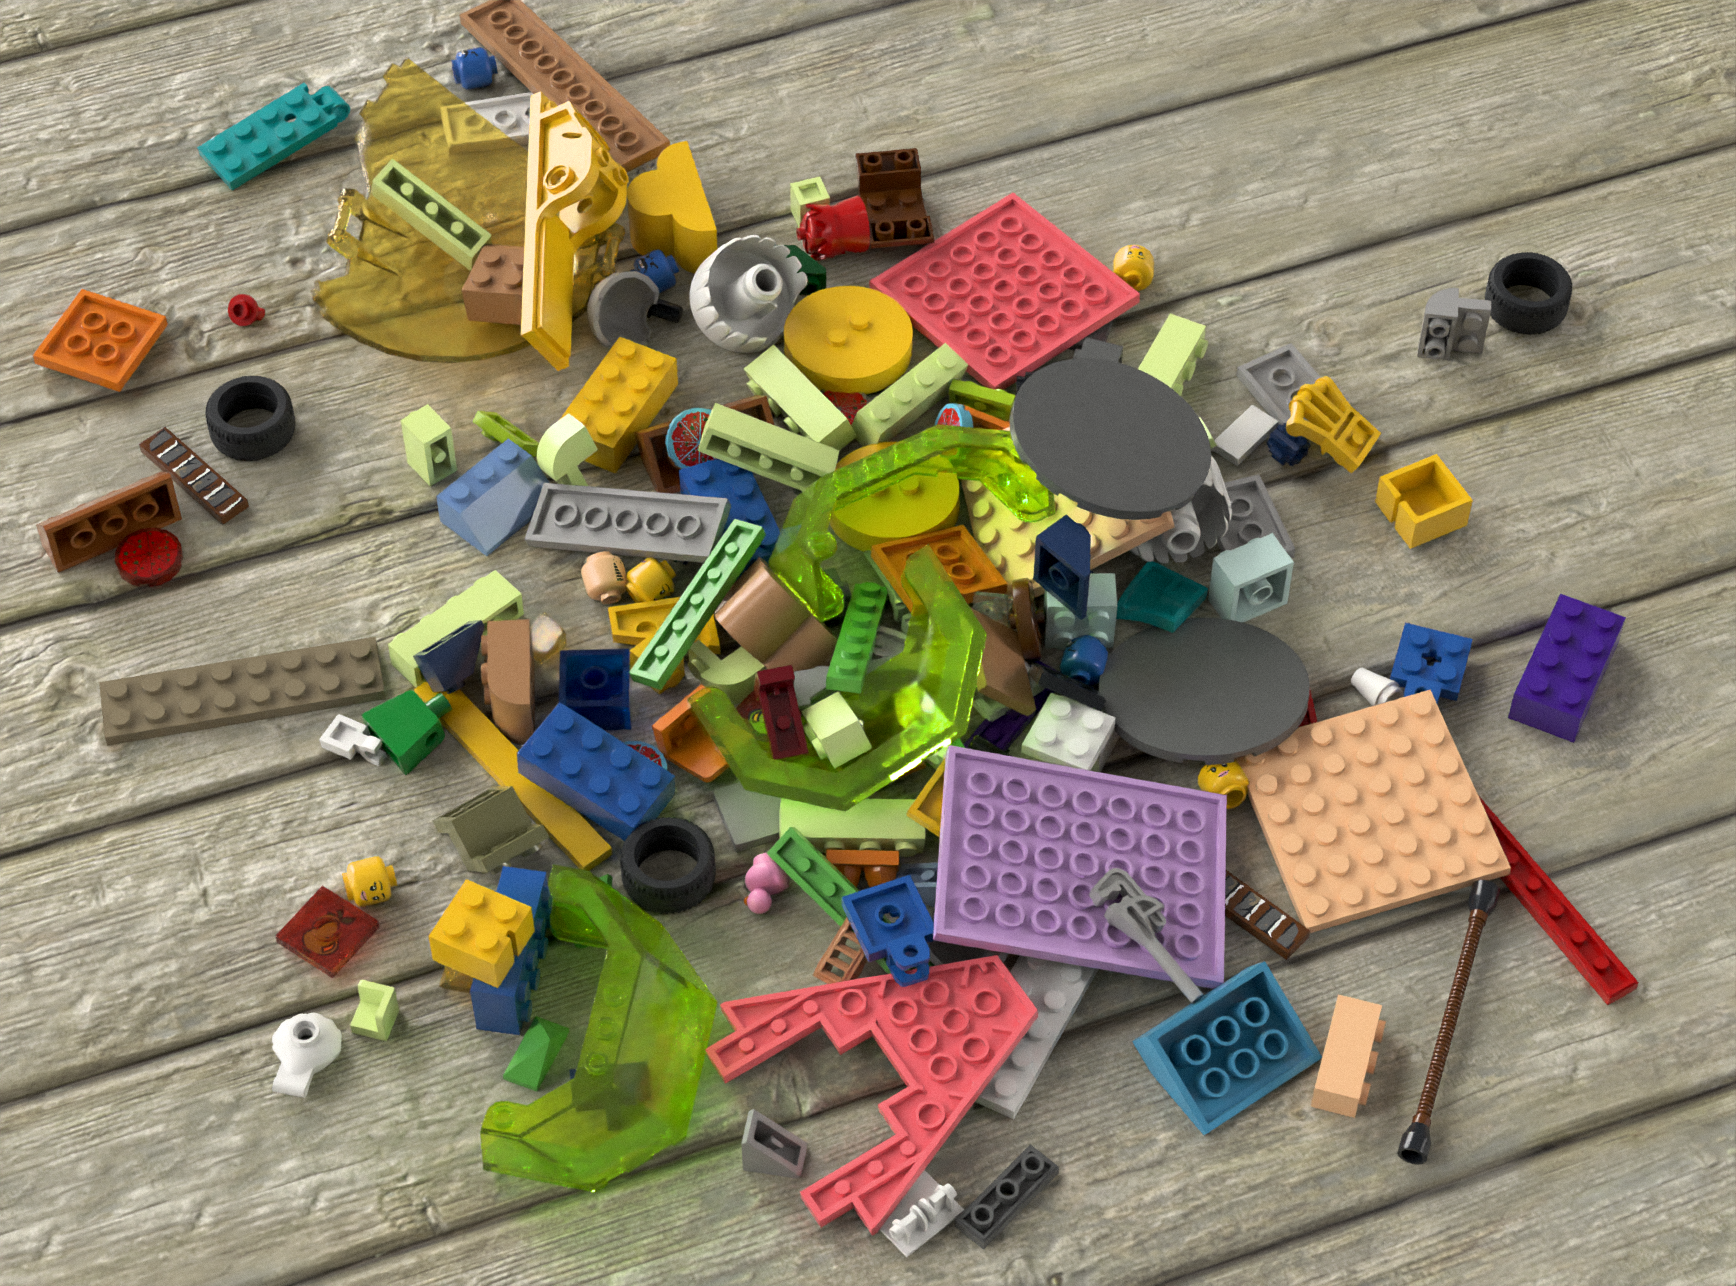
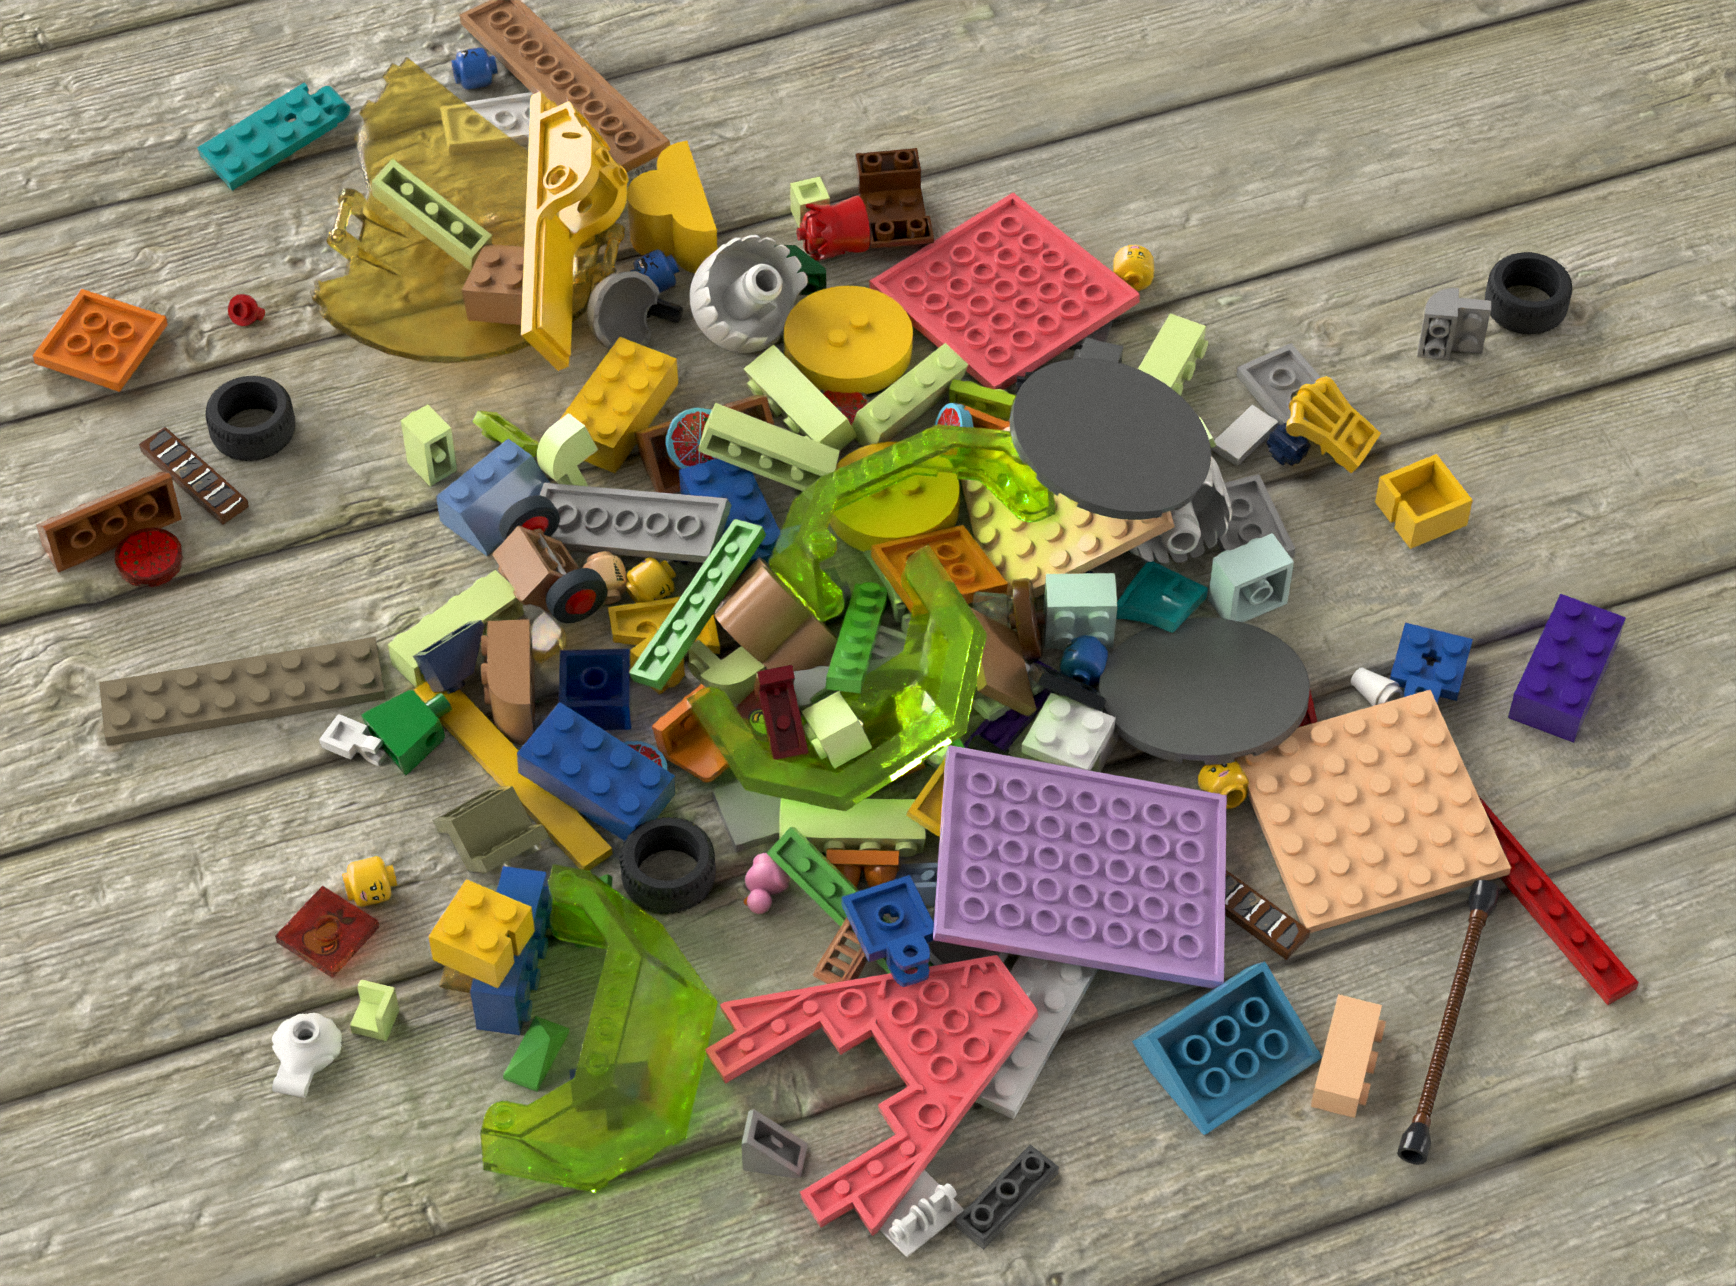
dark blue slope [1033,515,1091,620] -> none
light grey piece [1088,868,1204,1004] -> none
none -> brick [492,495,608,624]

